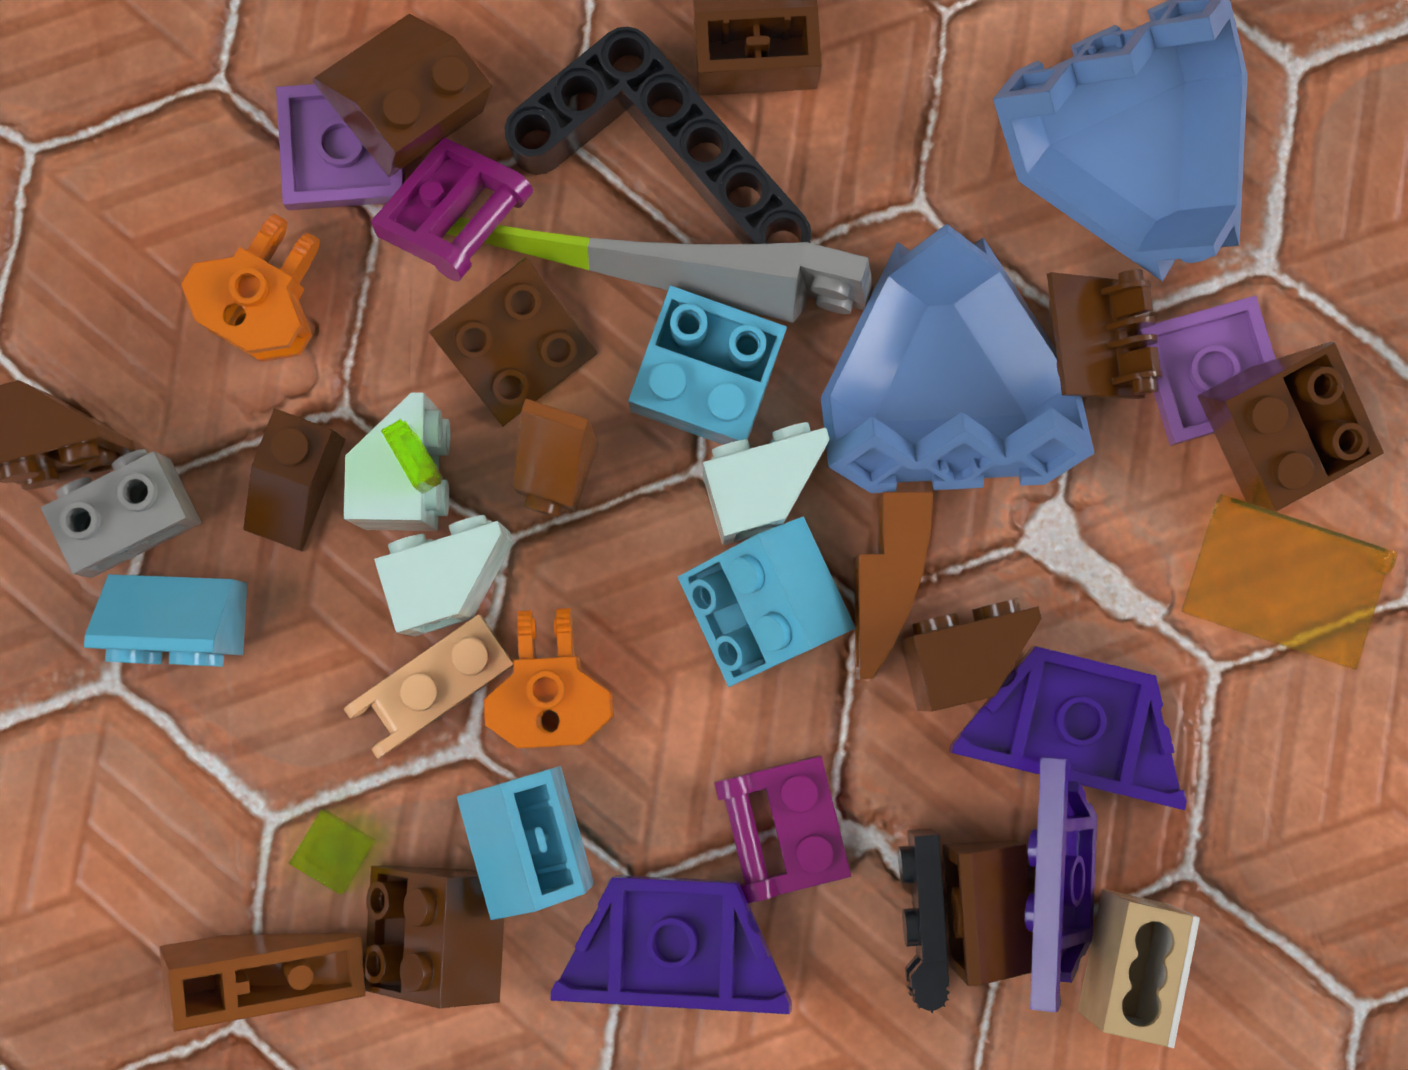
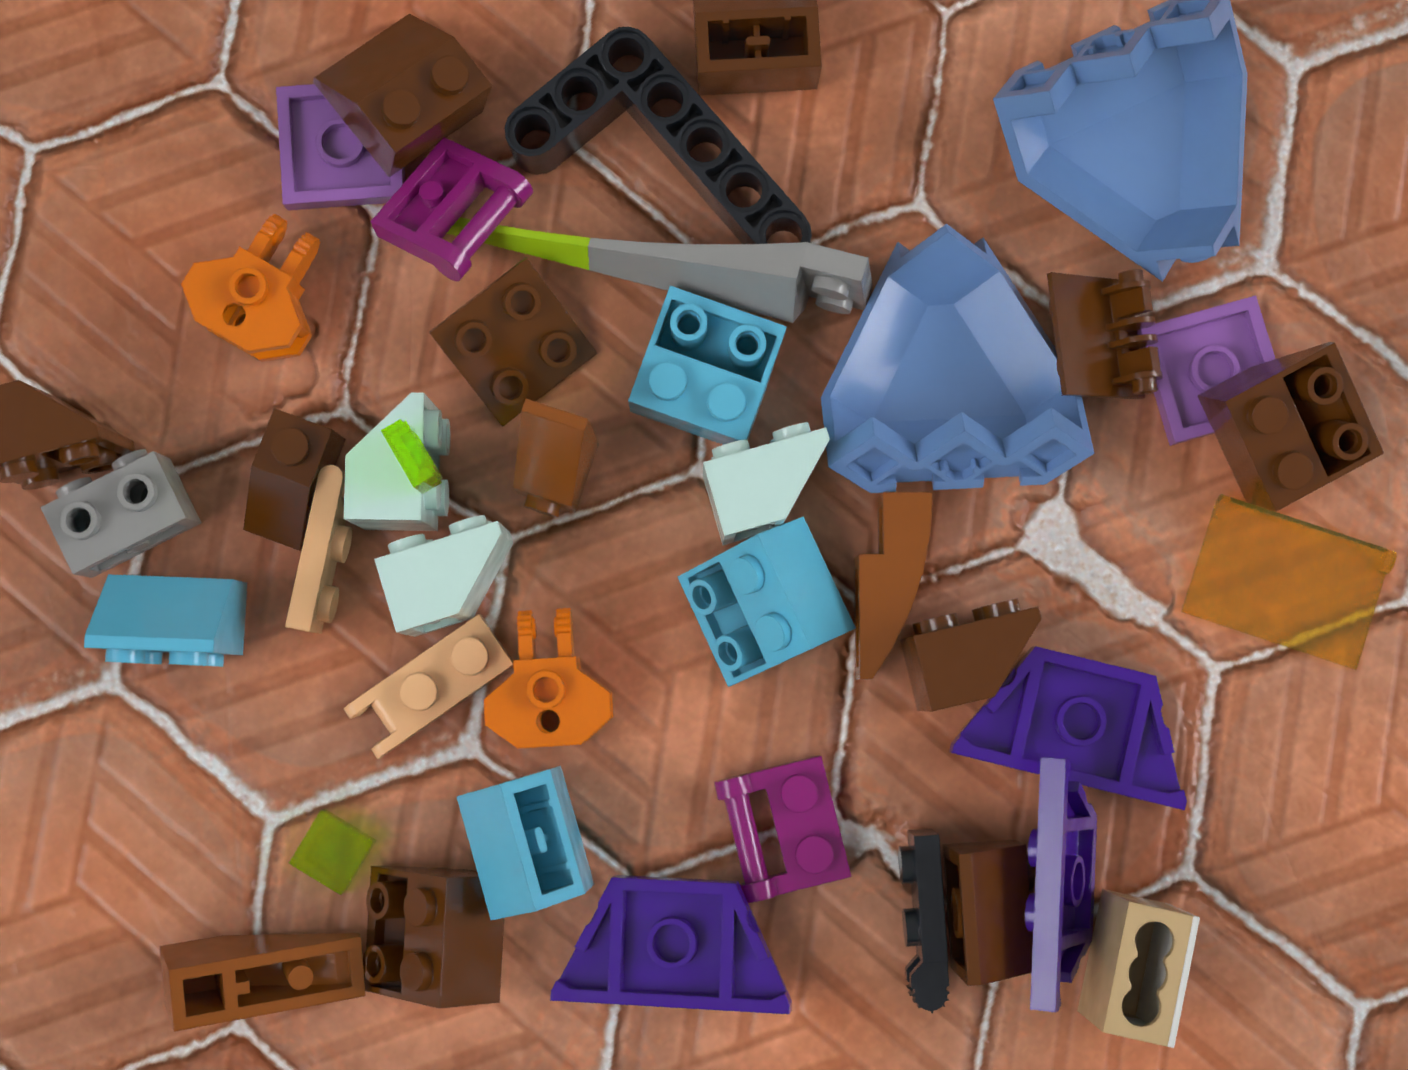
none -> light nougat hinge [285,465,352,634]

